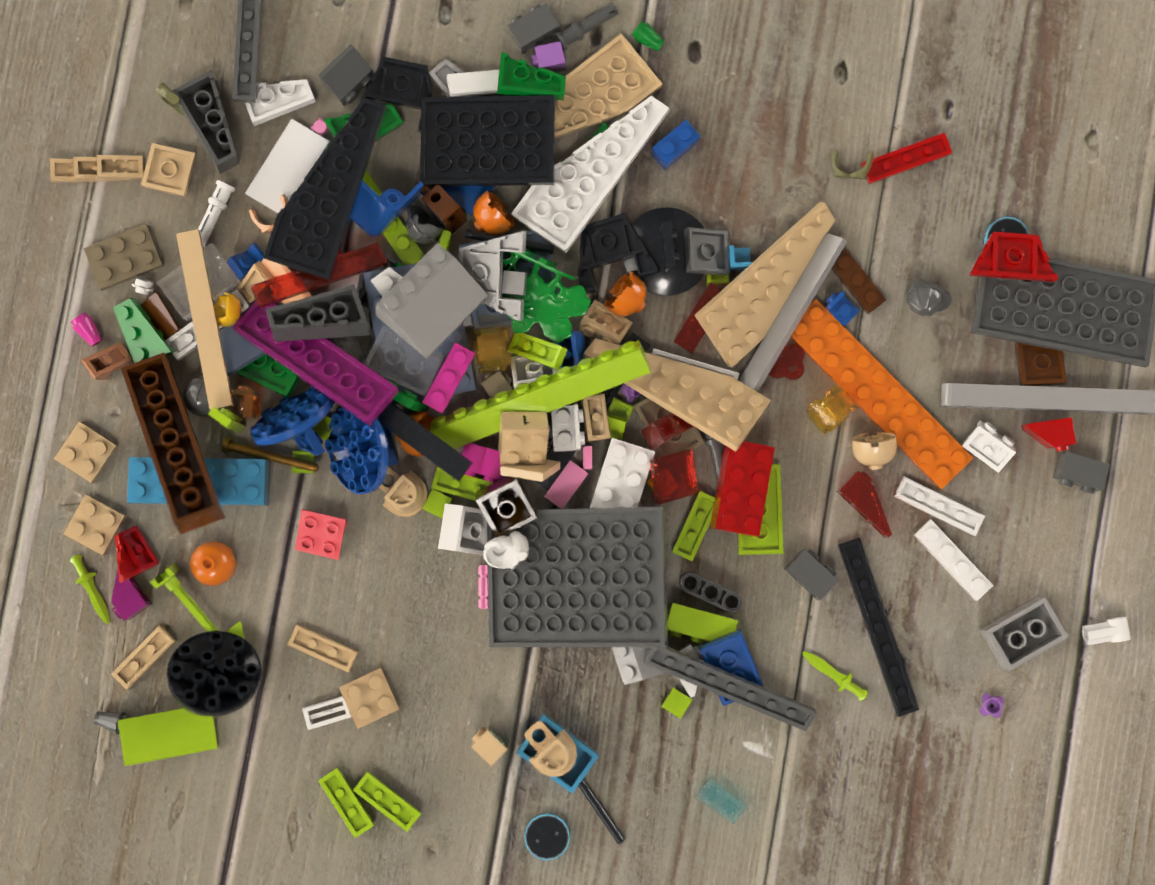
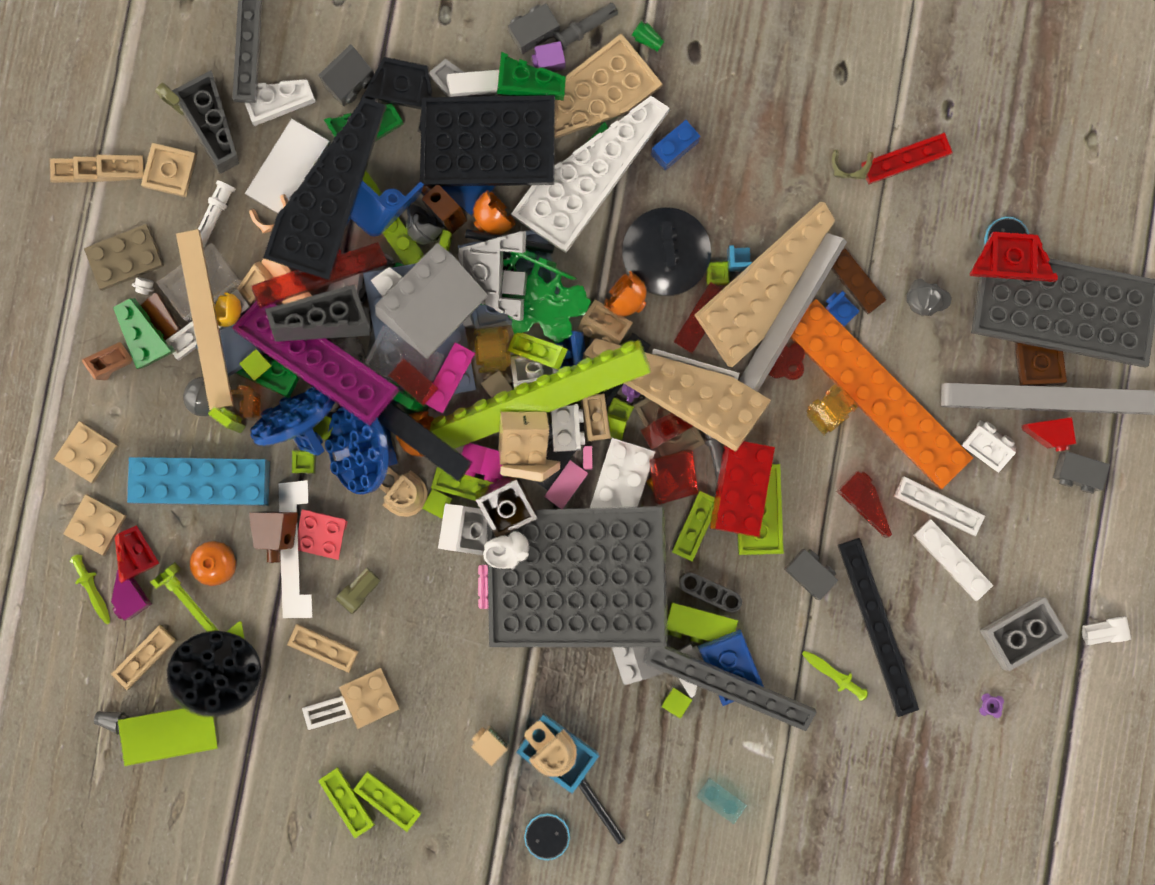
dark pink cone [71,312,102,347] -> none
reddish brown brick [121,353,225,534] -> none
pearl gold bar [221,437,319,472] -> none
blue bracket [227,243,264,279] -> none
bright pink piece [311,118,330,137] -> none
black wing [577,213,661,294] -> none
dark grey tile [684,227,730,276] -> none
tan cylinder [851,432,897,470] -> none
none -> lime tile [239,349,271,381]
none -> torso [249,512,298,563]
none -> white sticker [278,480,312,618]
none -> olive piece [335,568,381,614]
none -> clear red plate [389,358,439,406]

